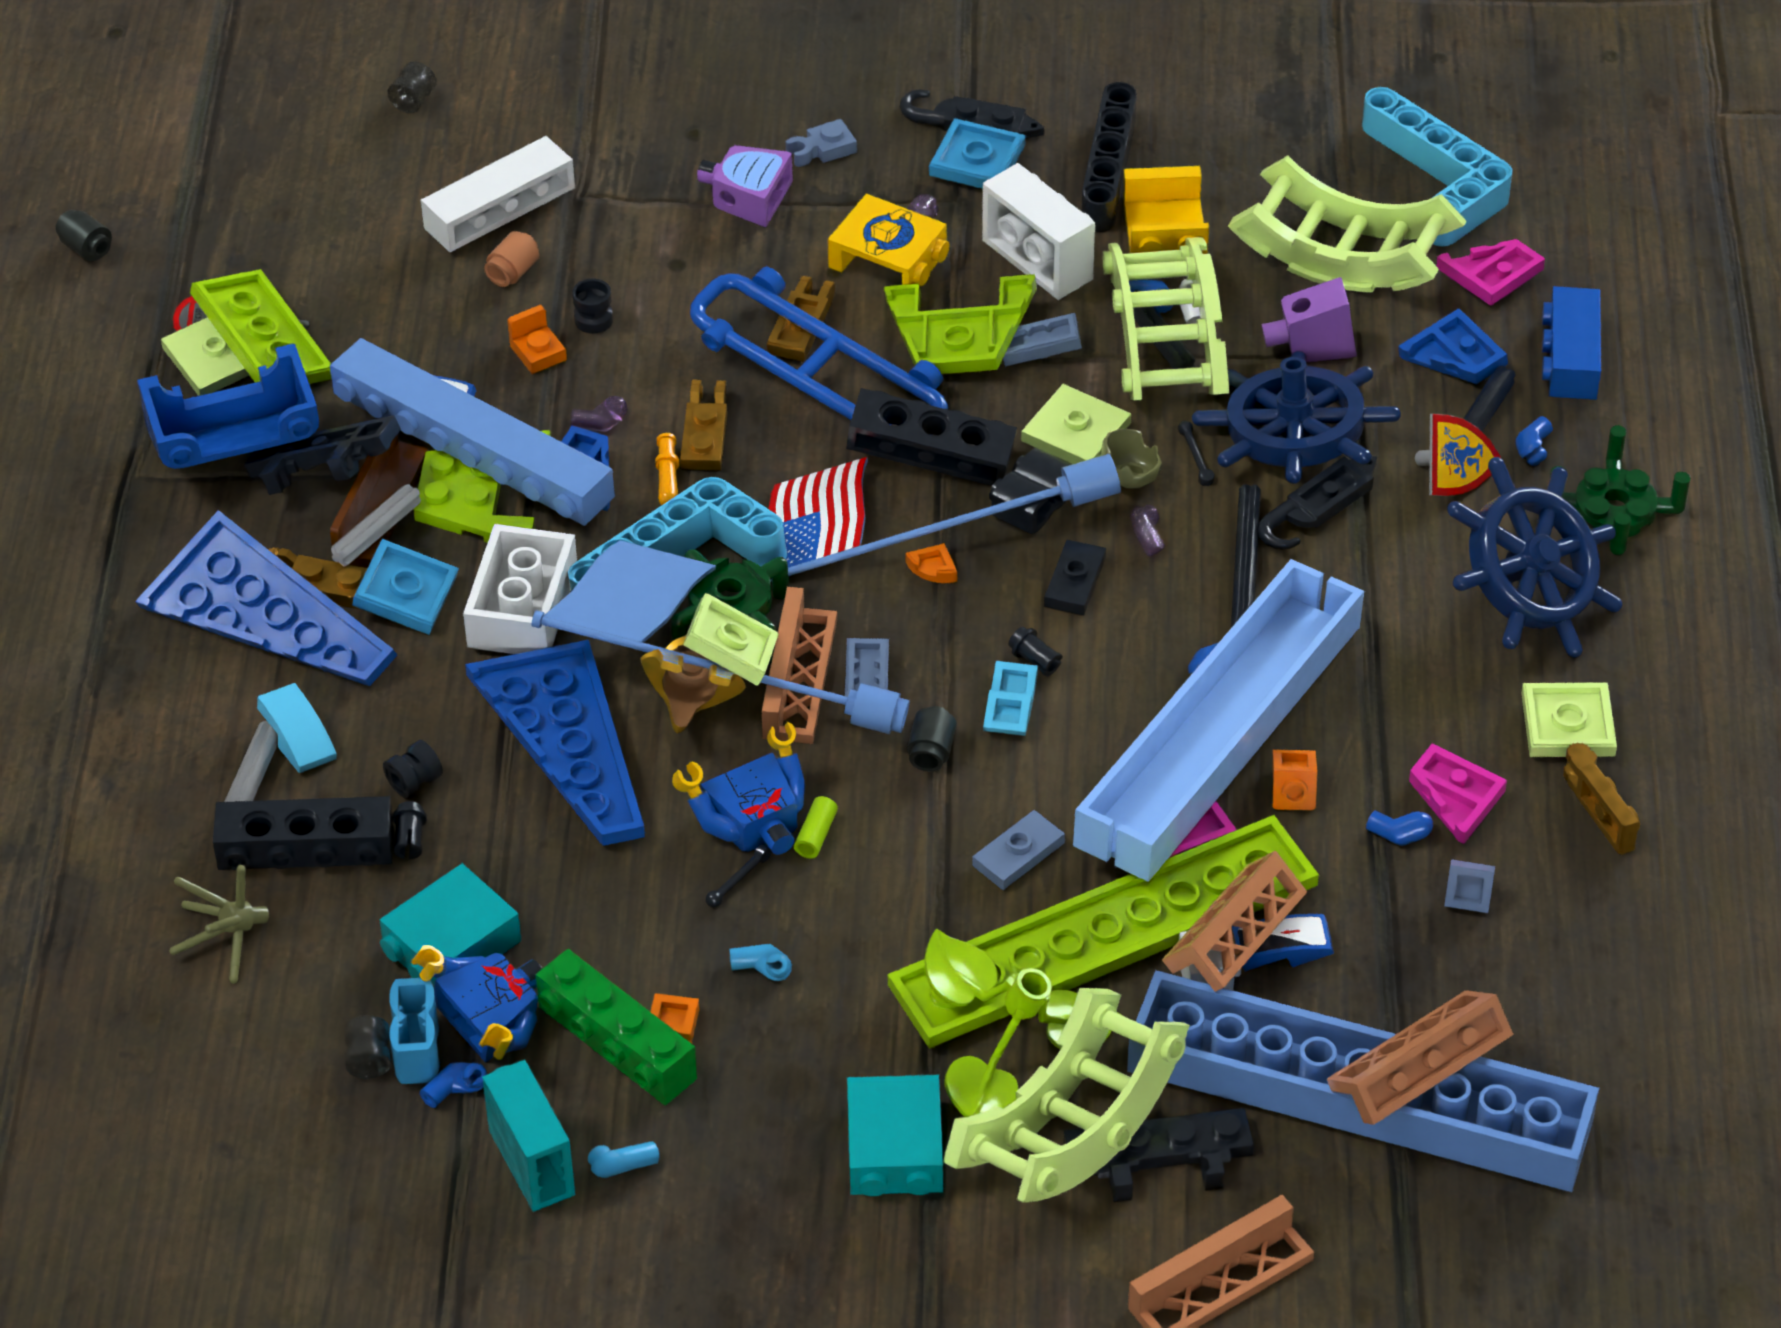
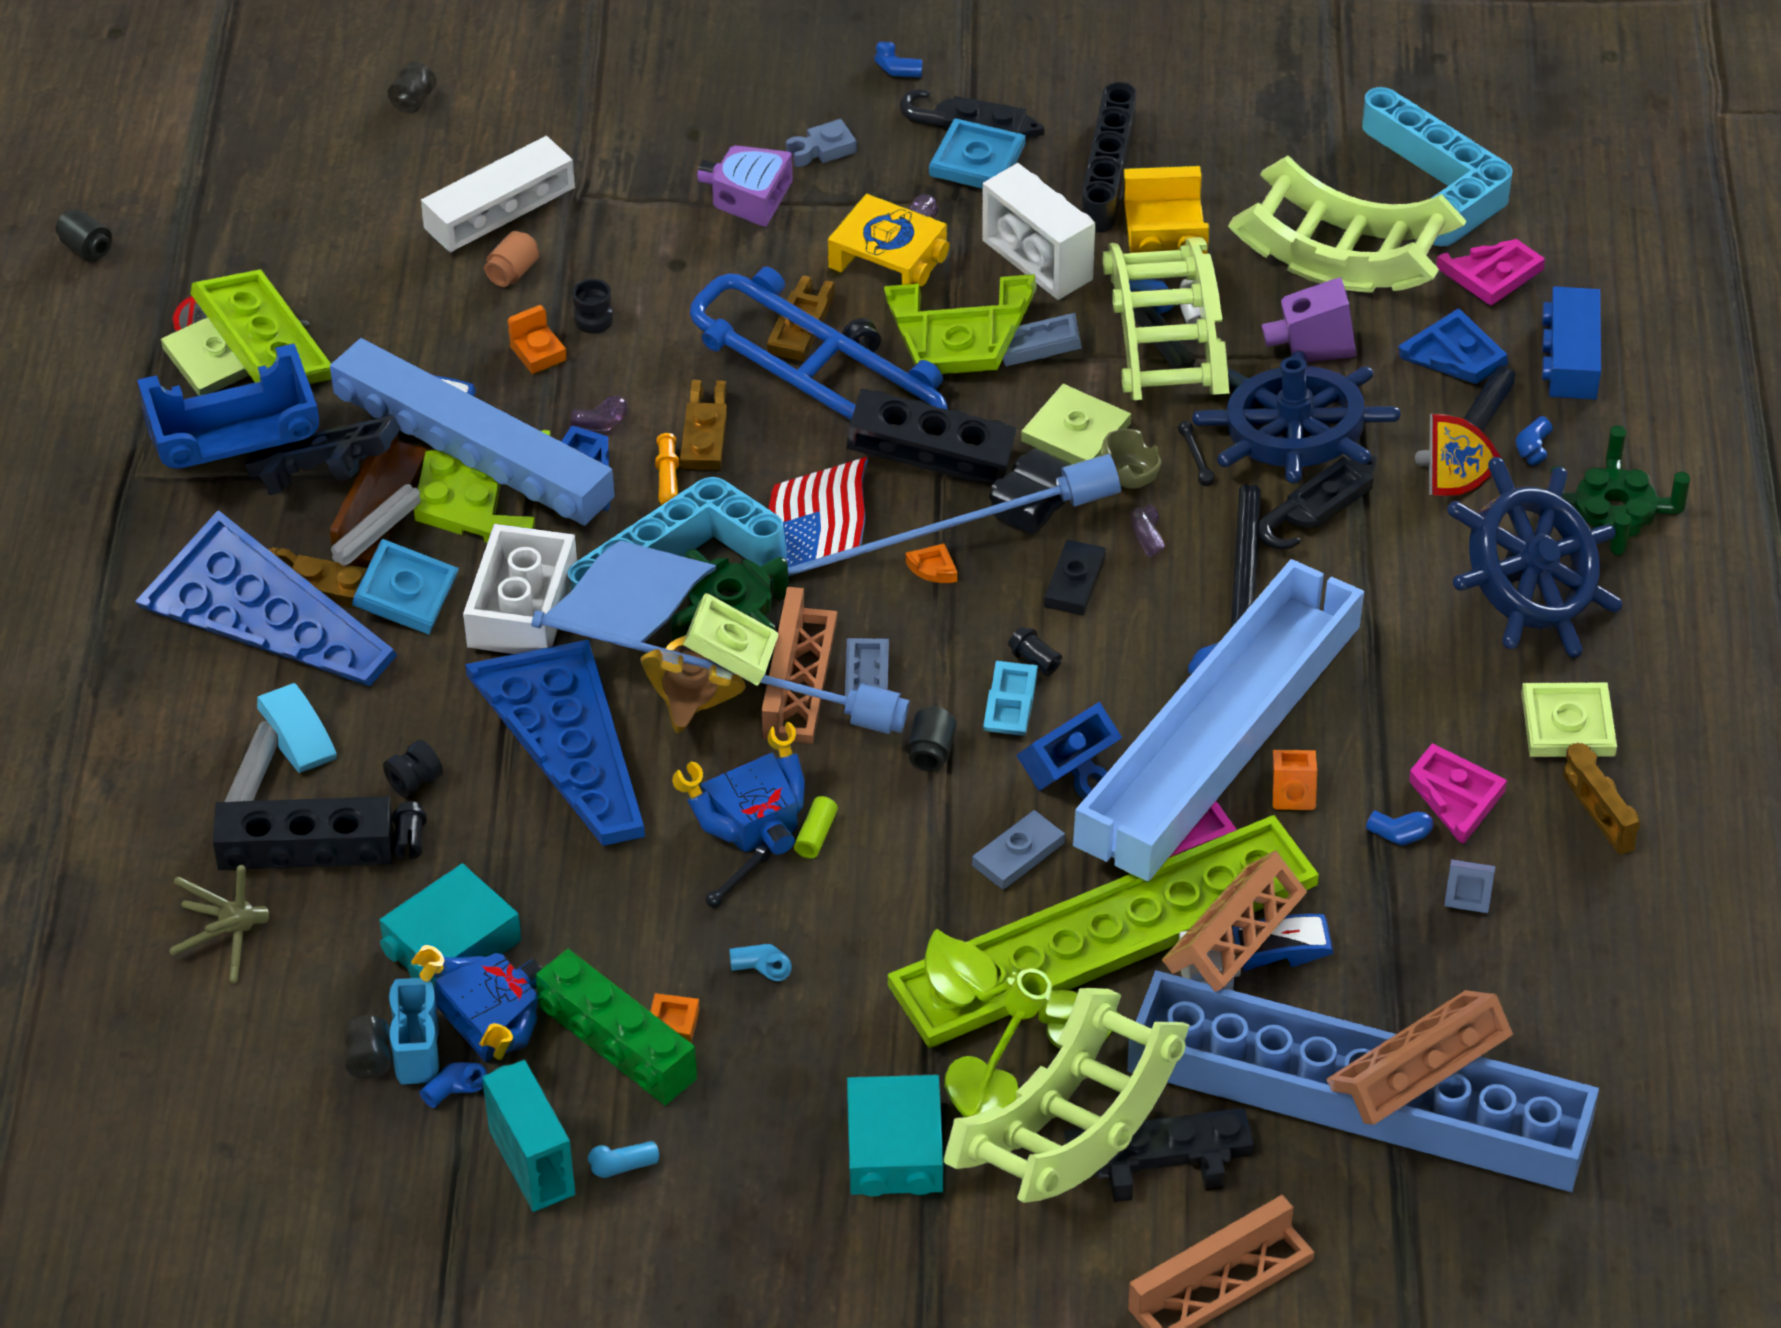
none -> black bush [842,318,881,353]
none -> blue arm [874,41,922,78]
none -> blue brick [1016,702,1122,799]

